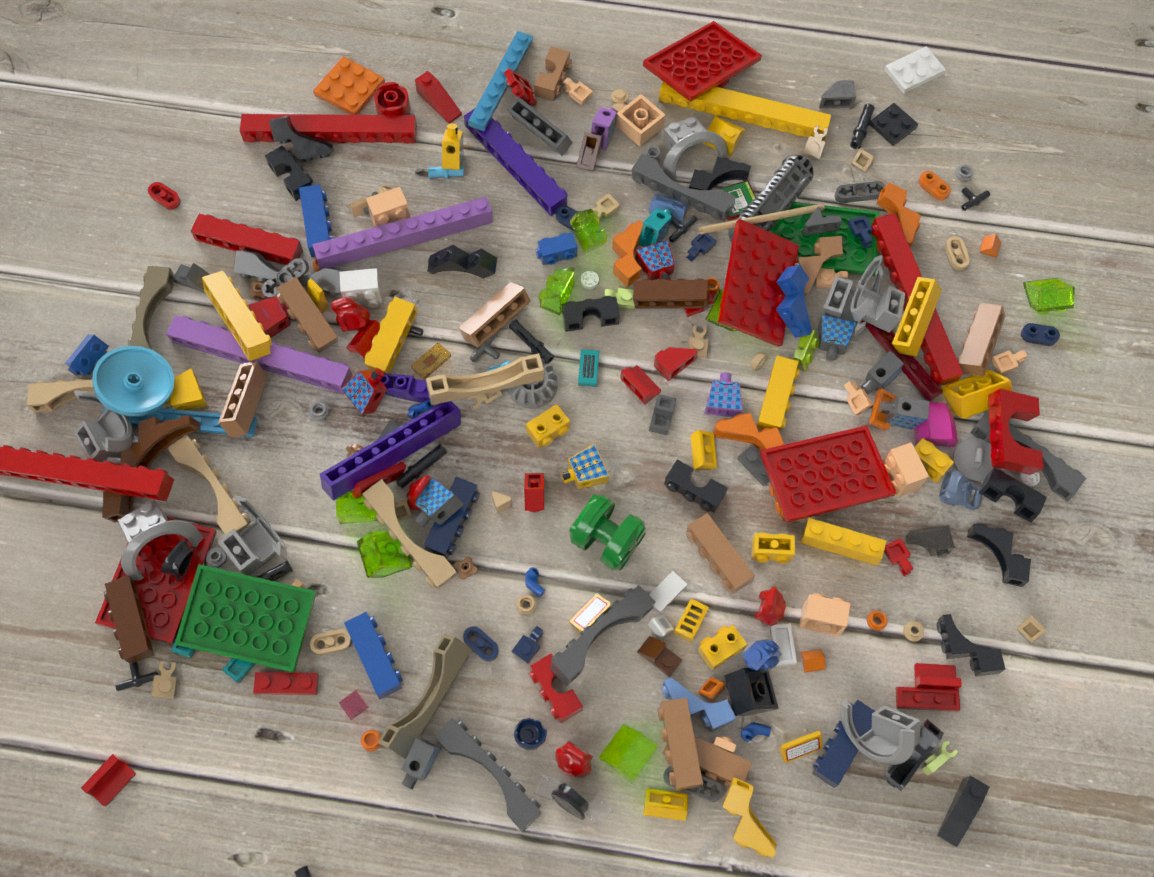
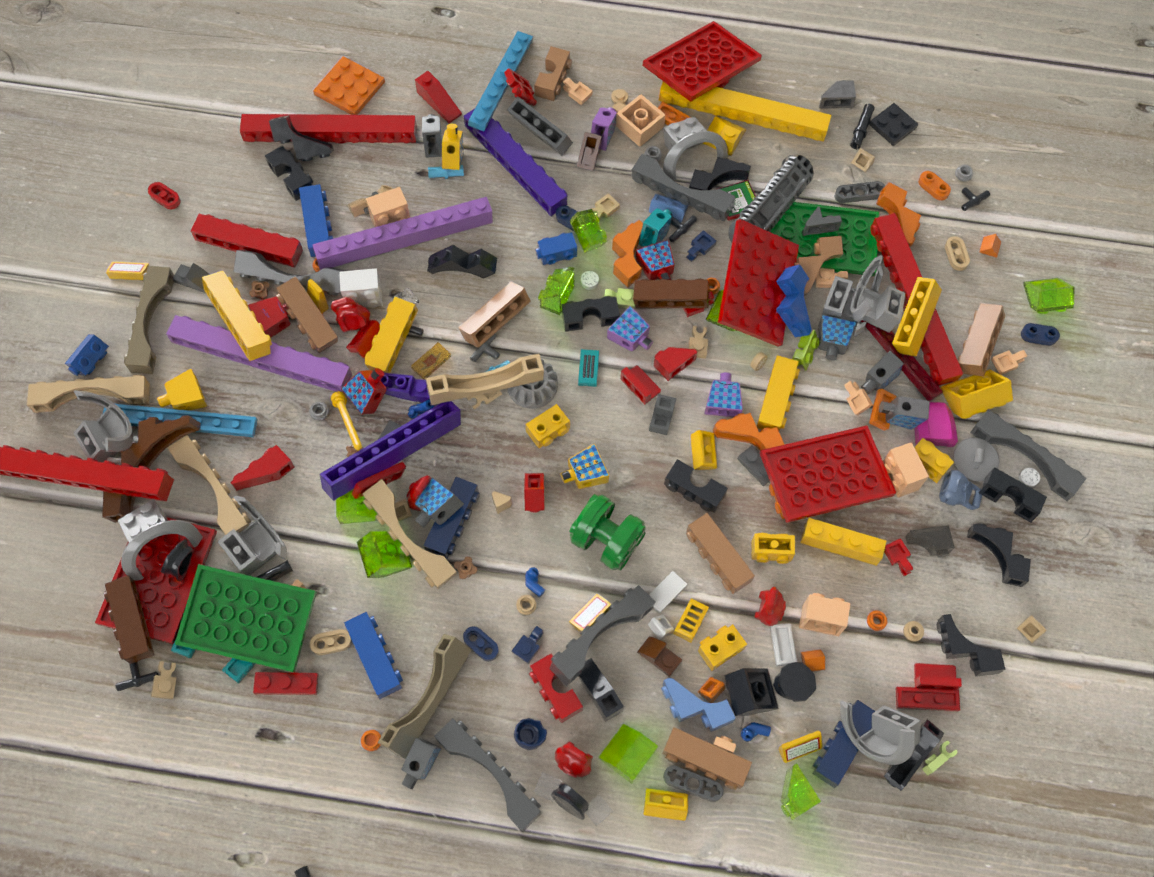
red panel [81,754,136,807] -> none
medium azure dish [92,346,174,416] -> none
light grey plate [206,547,227,567] -> none
medium nougat brick [218,362,268,437] -> none
beam [262,258,309,297] -> none
clear pink tile [339,690,368,720] -> none
red brick [374,82,411,115] -> none
black pin [395,444,447,489] -> none
black pin [509,320,555,364] -> none
medium nougat brick [657,698,703,791] -> none
tan piece [699,204,825,234] -> none
yellow arch [722,777,776,858] -> none
blue brick [742,639,782,671] -> none
tan plate [803,125,829,159] -> none
dark blue plate [848,215,873,249] -> none
white plate [884,46,946,94] -> none
black slope [937,776,990,847] -> none
red arch [988,389,1043,475] -> none
none -> yellow slope [106,262,149,280]
none -> red slope [230,445,295,491]
none -> yellow piece [330,391,362,451]
none -> dark grey torso [422,114,442,158]
none -> black slope [578,658,624,722]
none -> torso [607,306,653,351]
none -> orange plate [658,102,690,125]
none -> black hat [773,662,816,702]
none -> clear neon green slope [780,763,821,820]

